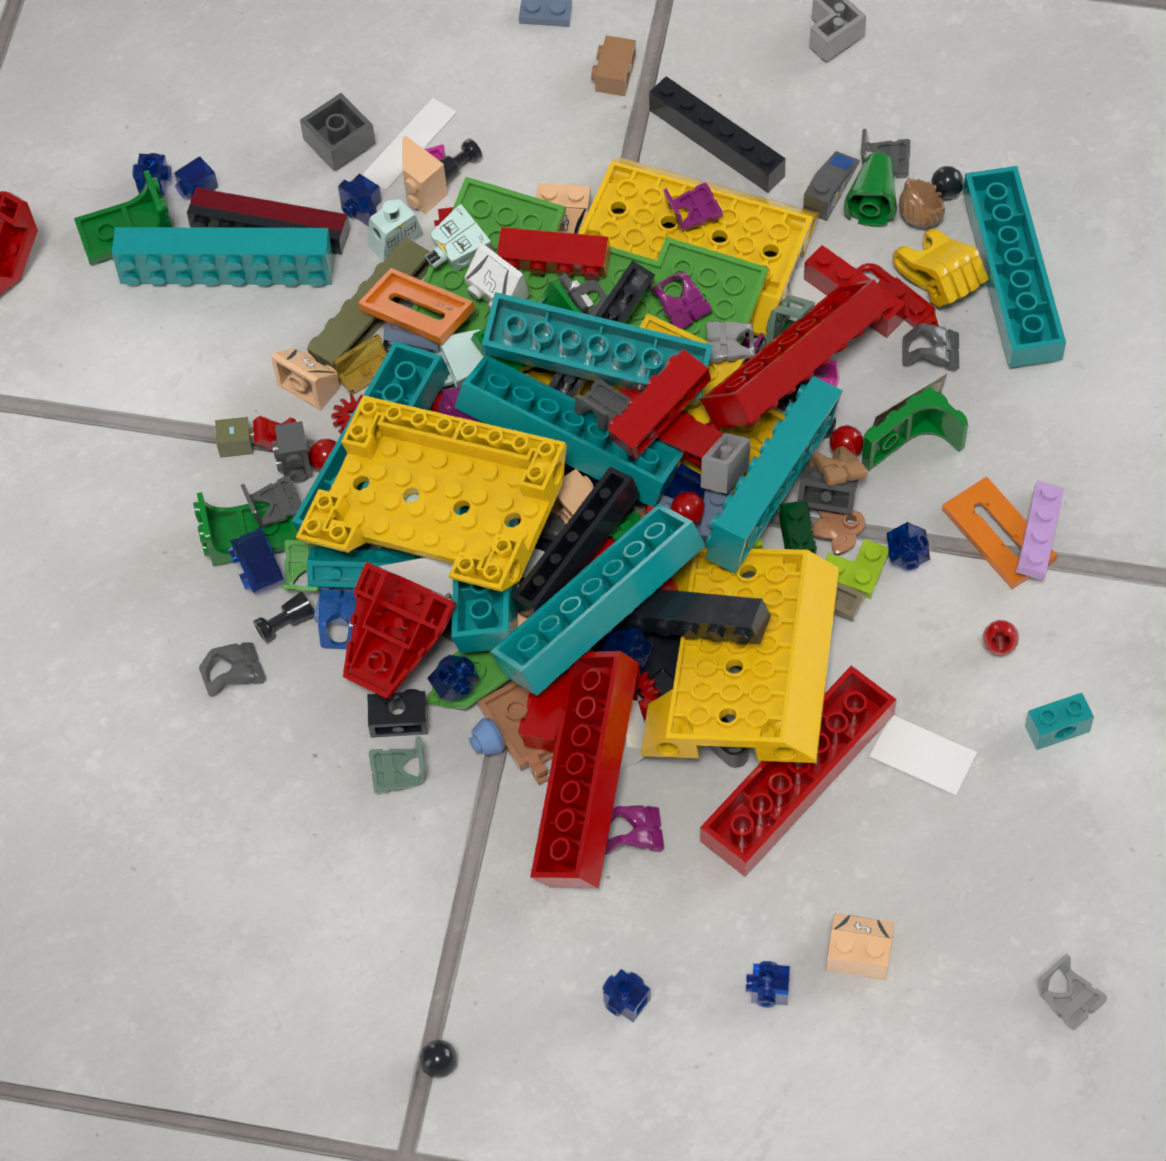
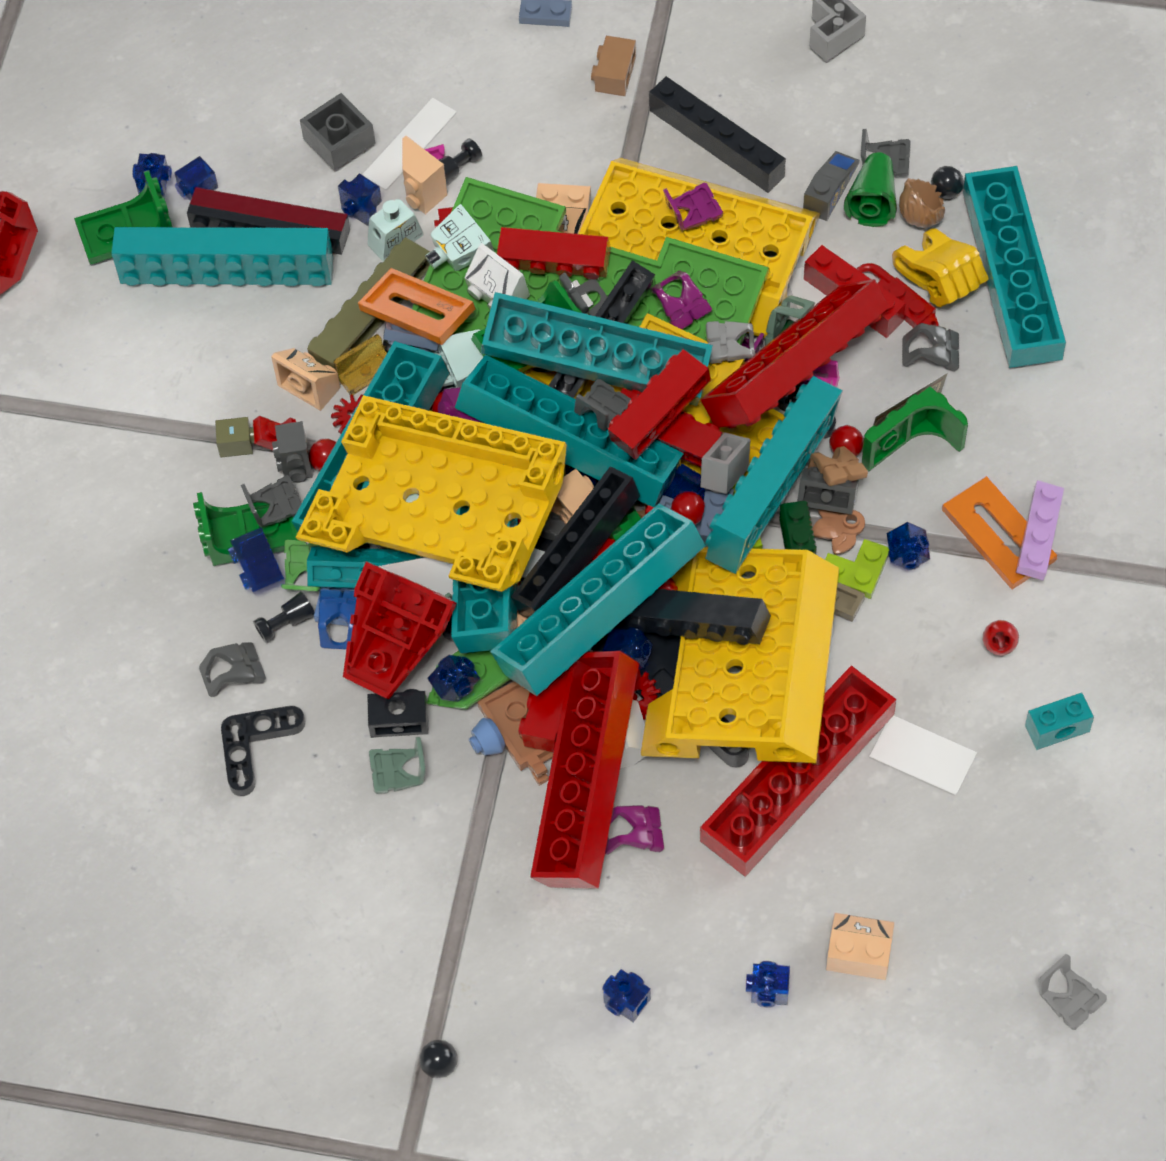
none -> black beam [221,706,305,796]

